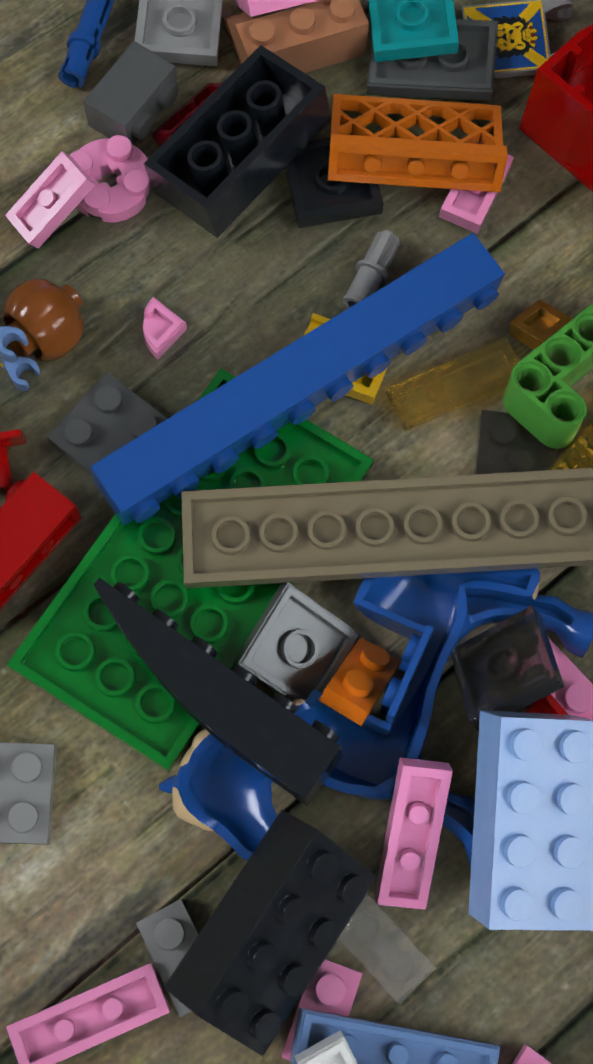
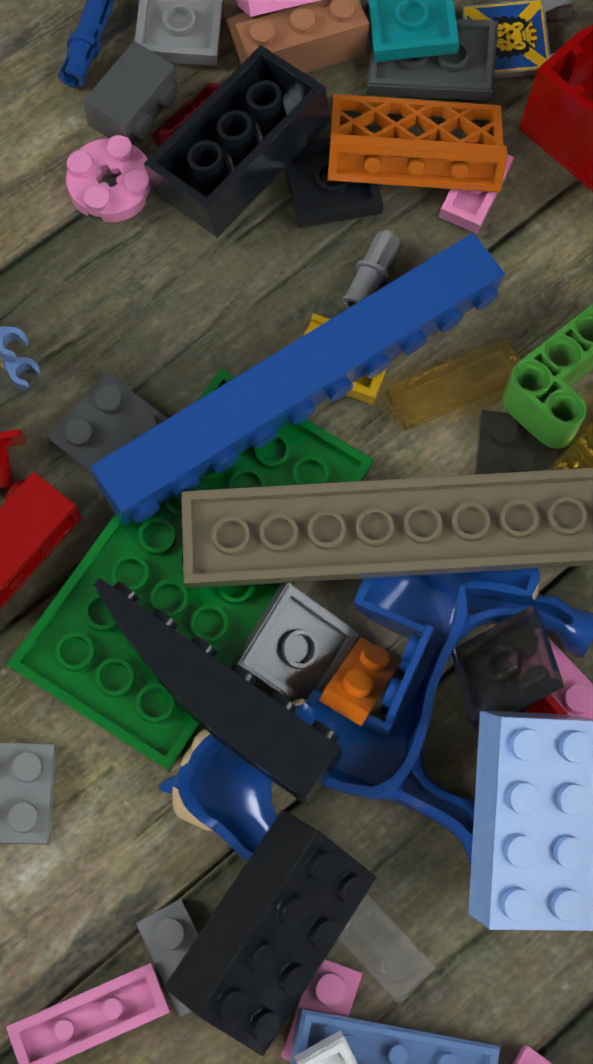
dark orange plant [2,278,84,361] -> none
bright pink plate [5,151,96,249] -> none
bright pink tile [143,297,187,360] -> none
bright pink plate [374,757,453,910] -> none
pearl gold plate [510,299,573,350] -> none

